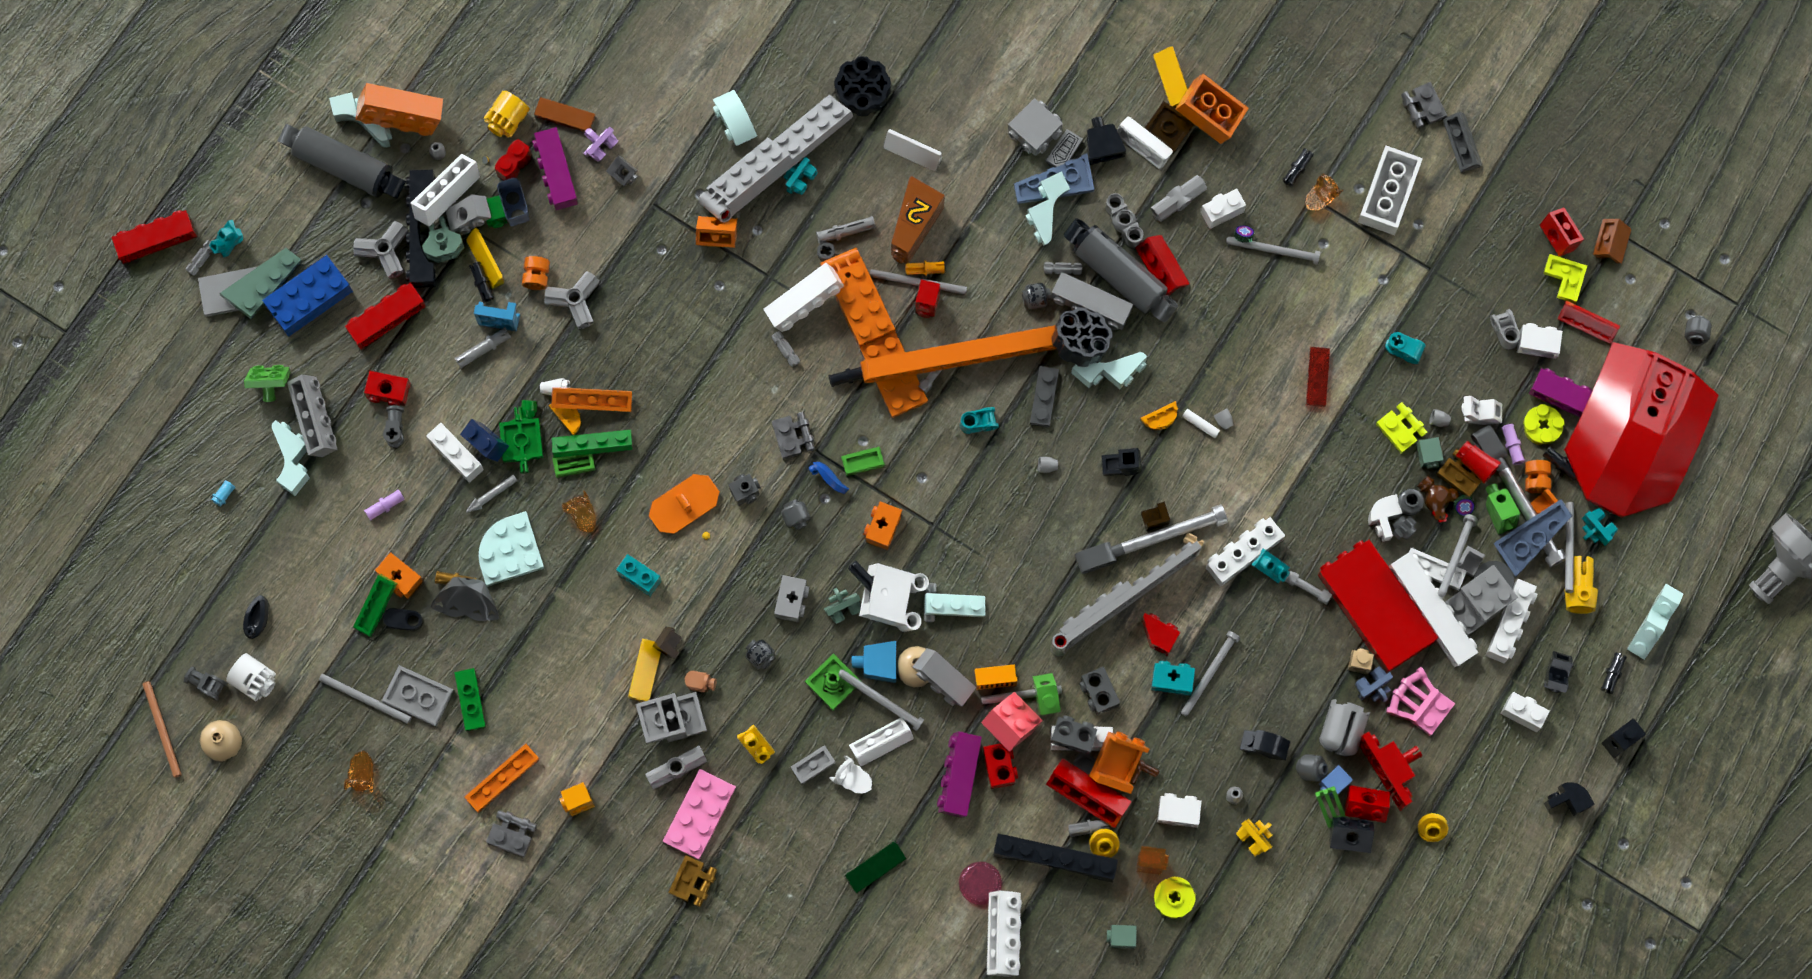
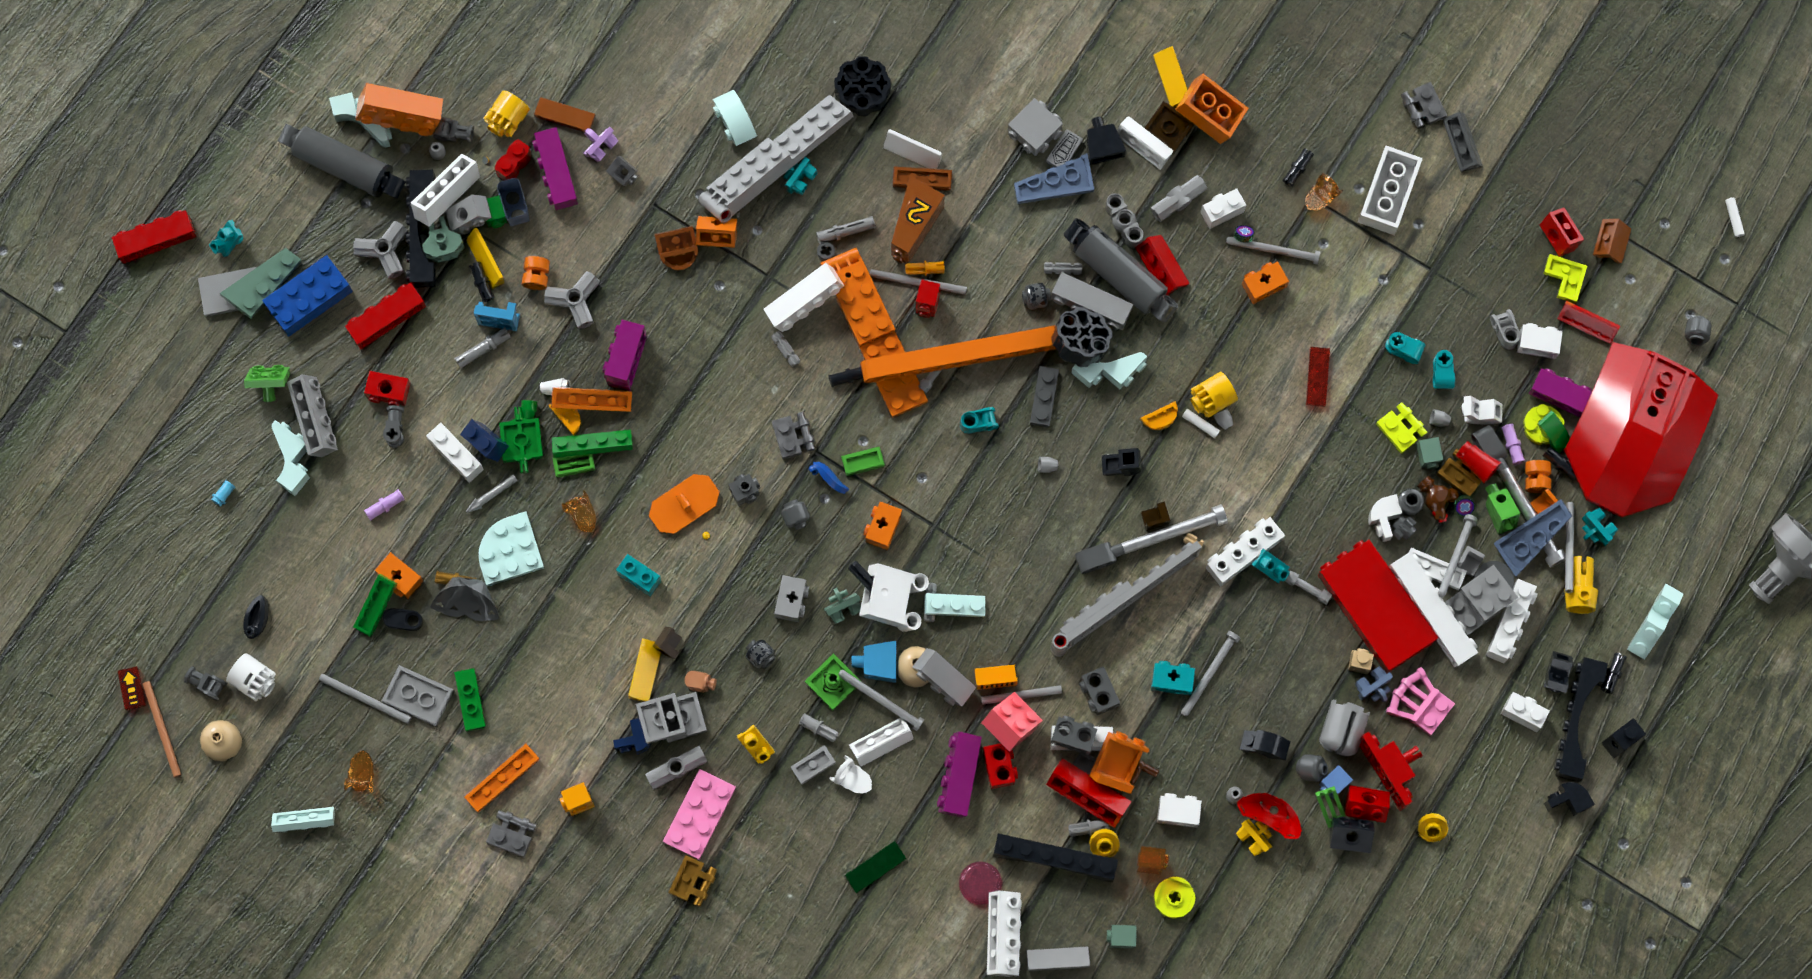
light grey axle [186,240,213,275] -> none
light aqua arch [1025,171,1070,246] -> none
bright green torso [1032,673,1061,715] -> none
red slope [1142,613,1180,656] -> none
none -> clear red tile [118,666,146,711]
none -> light aqua plate [271,807,335,832]
none -> dark grey connector [433,117,474,143]
none -> magenta brick [602,320,647,391]
none -> dark blue brick [613,718,652,755]
none -> dark orange slope [654,226,698,270]
none -> light grey axle [799,713,839,742]
none -> dark orange tile [893,167,952,191]
none -> light grey slope [1027,947,1090,971]
none -> yellow gear [1190,372,1238,418]
none -> red piece [1237,793,1302,839]
none -> orange brick [1242,261,1289,304]
none -> teal piece [1433,350,1455,389]
none -> green slope [1538,411,1570,454]
none -> black arch [1554,657,1608,782]
none -> white piece [1725,198,1745,237]

